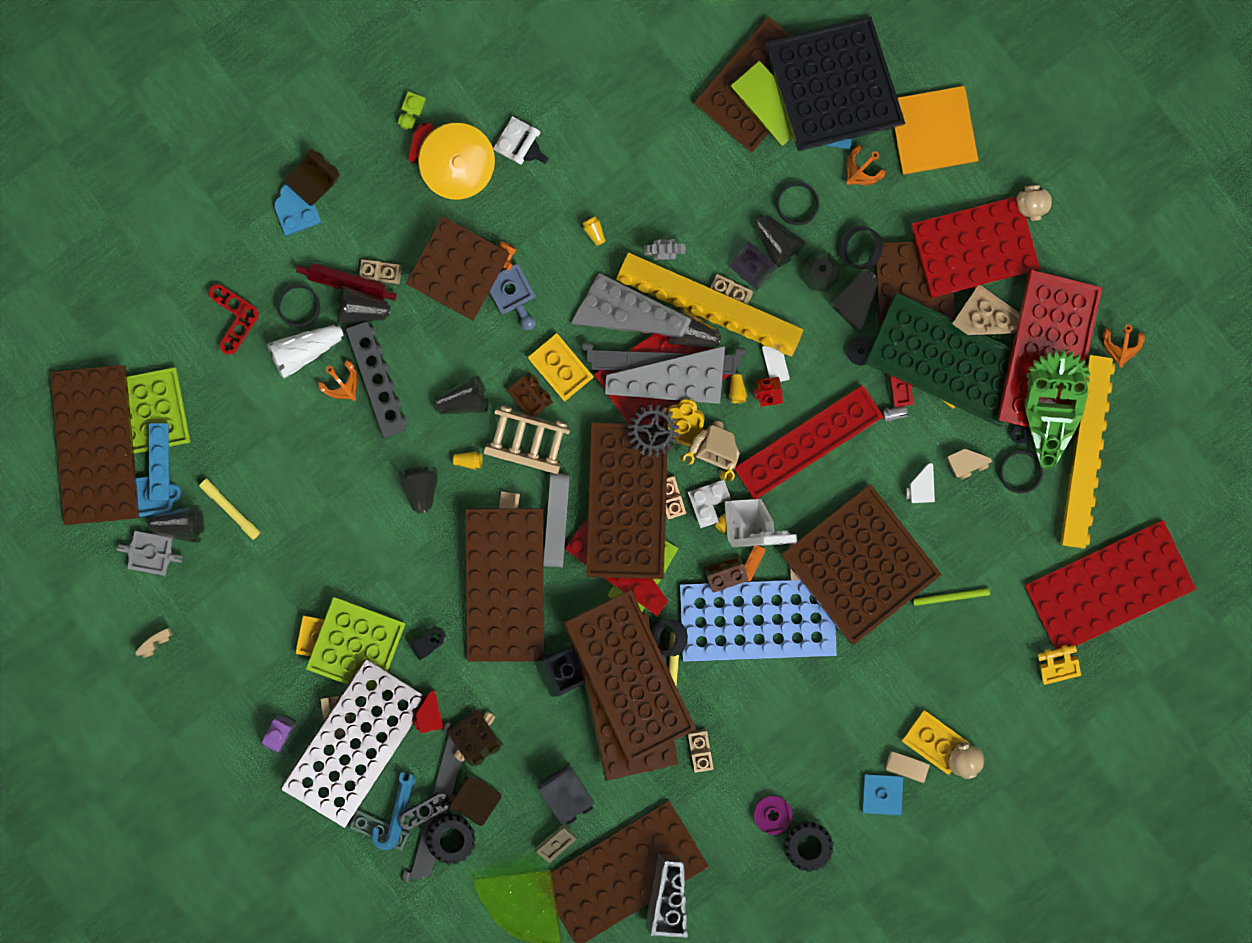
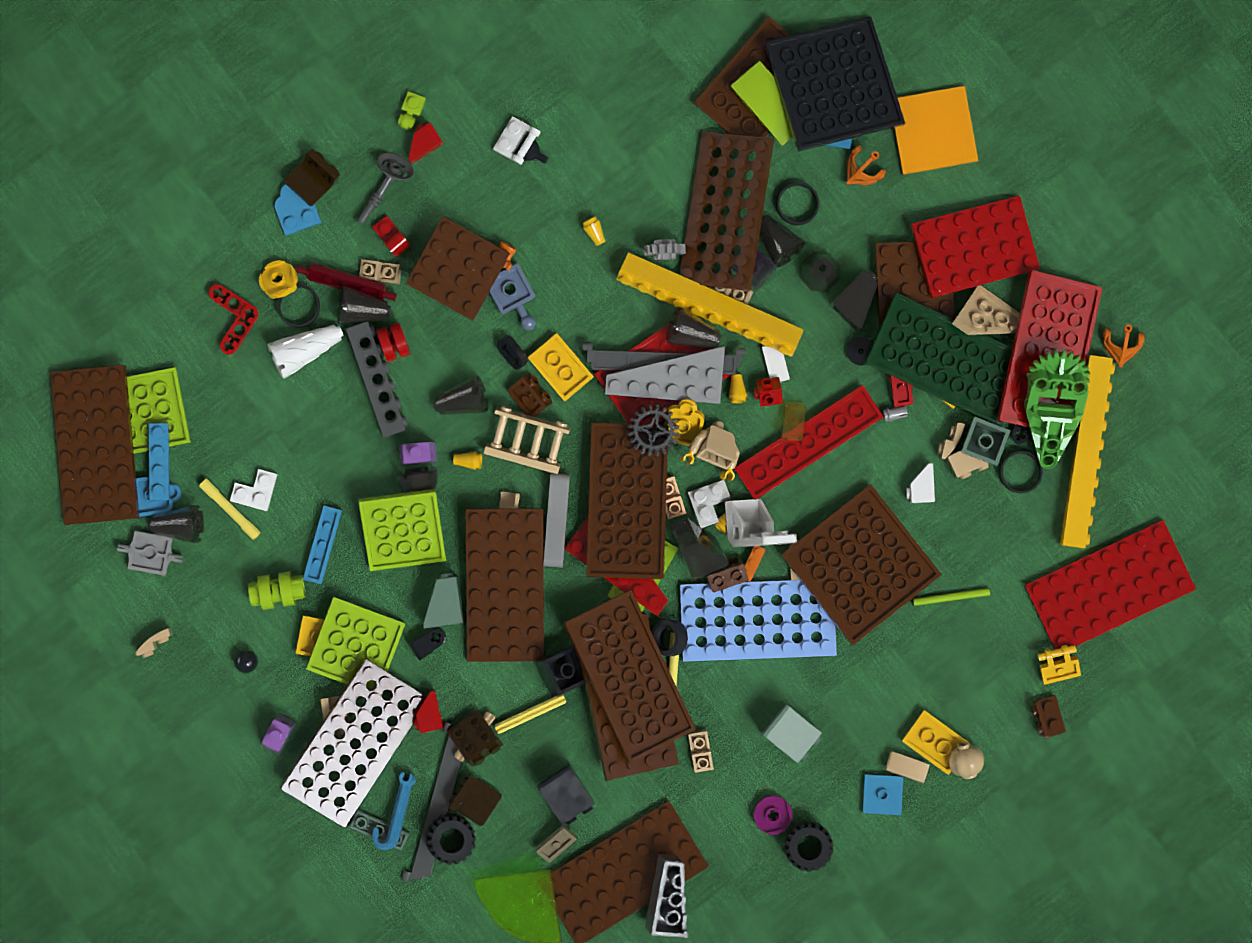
orange helmet [317,359,358,401] -> none
black beam [397,793,450,830] -> none
yellow dish [418,122,495,200] -> none
light grey wing [571,273,691,337] -> none
black tyre [840,226,883,269] -> none
tan plant [1016,185,1052,221] -> none
none -> white plate [230,469,278,511]
none -> black piece [234,651,258,673]
none -> lime piece [248,571,306,610]
none -> yellow plate [259,260,298,299]
none -> dark azure plate [303,505,342,585]
none -> dark grey dish [357,153,414,225]
none -> lime plate [359,489,446,571]
none -> red plate [372,216,411,258]
none -> red wheel [376,322,411,362]
none -> medium lavender torso [399,442,437,465]
none -> sand green slope [423,573,464,628]
none -> light yellow axle [495,694,566,734]
none -> black beam [497,335,528,370]
none -> clear smoke slope [670,518,729,580]
none -> reddish brown piece [680,132,775,291]
none -> slope [761,704,822,763]
none -> clear yellow plate [782,403,806,441]
none -> tan slope [938,422,965,460]
none -> sand green slope [961,417,1011,466]
none -> reddish brown bracket [1031,695,1066,739]

